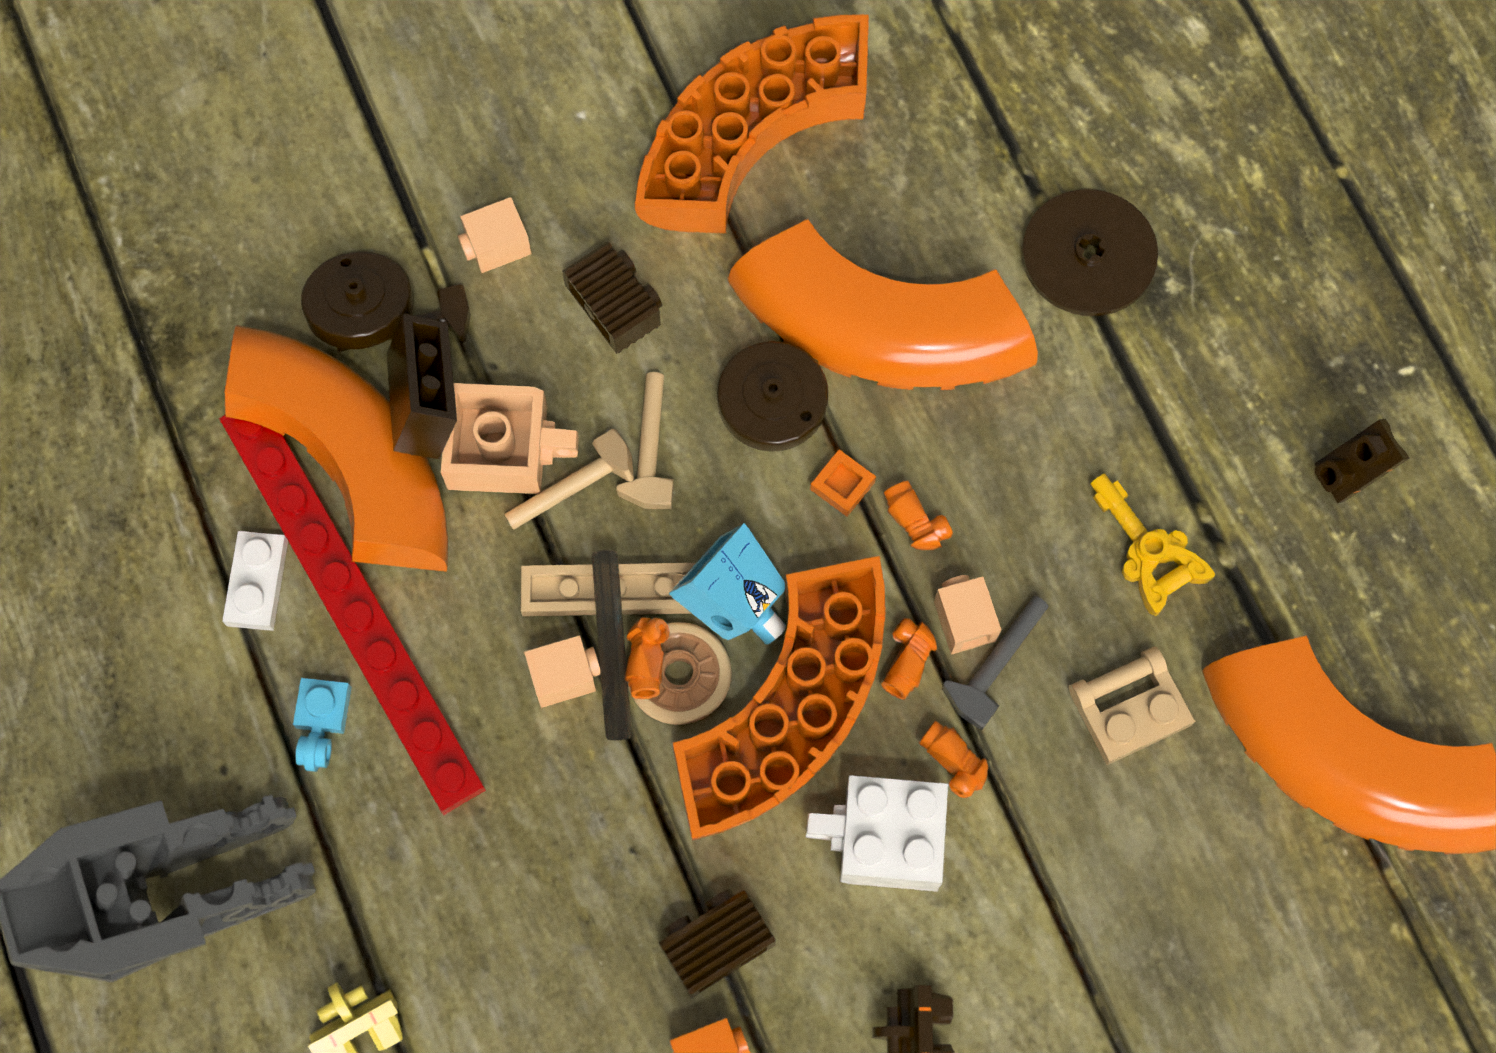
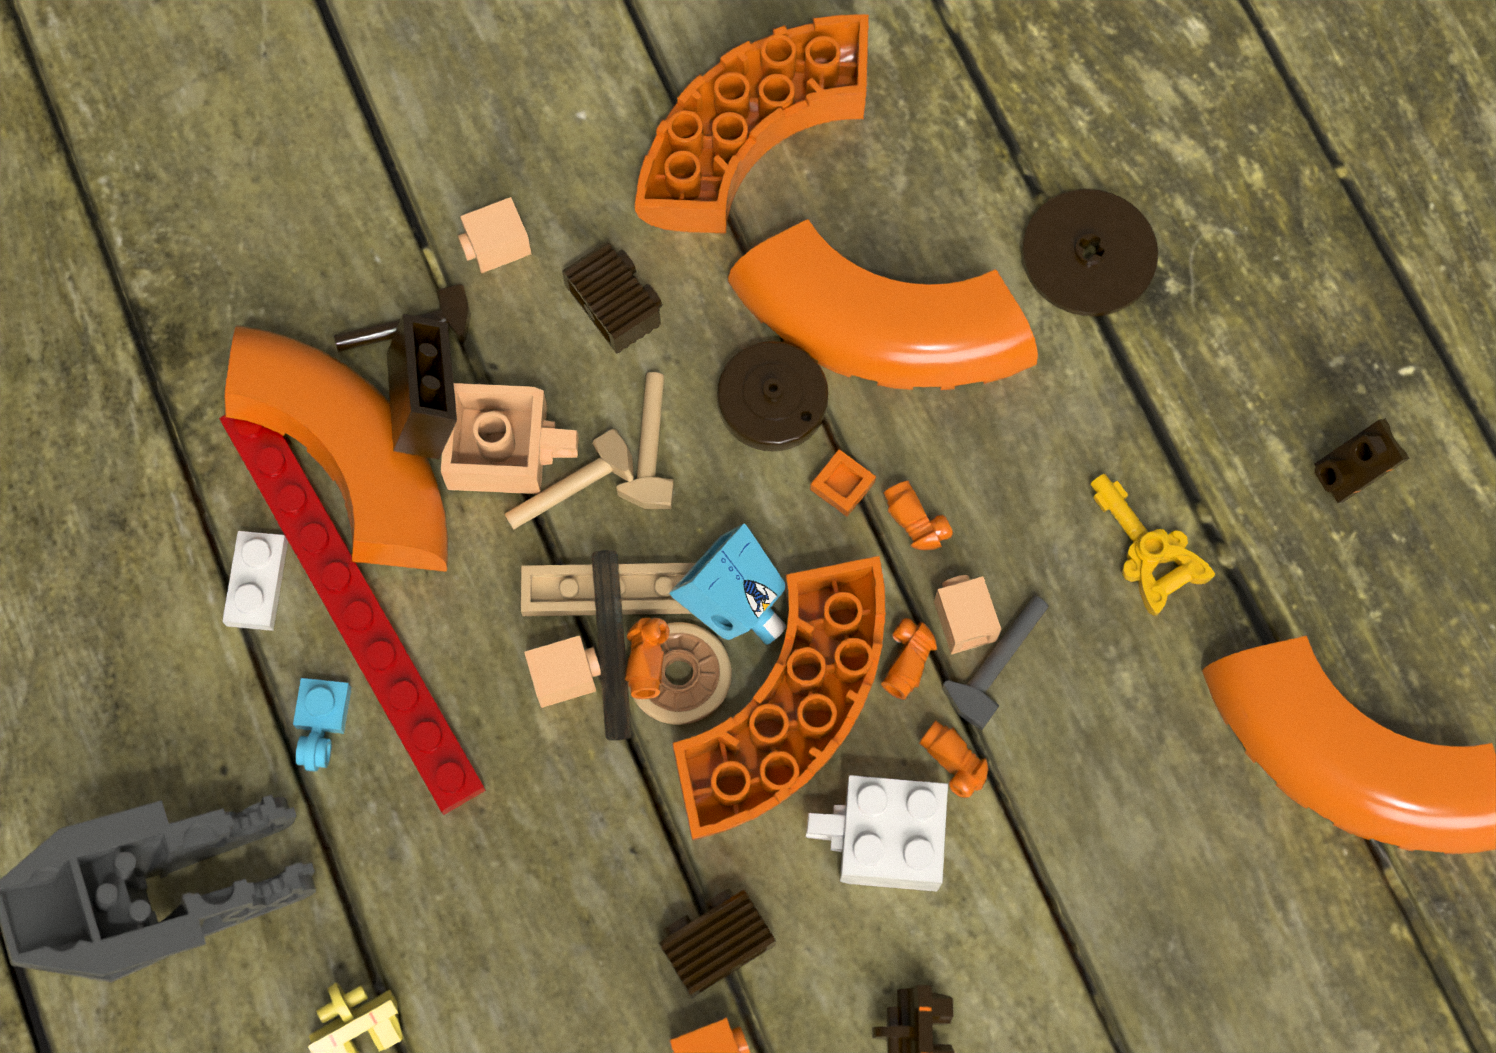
dark brown wheel [301,251,414,350] -> none
tan plate [1069,646,1195,765] -> none

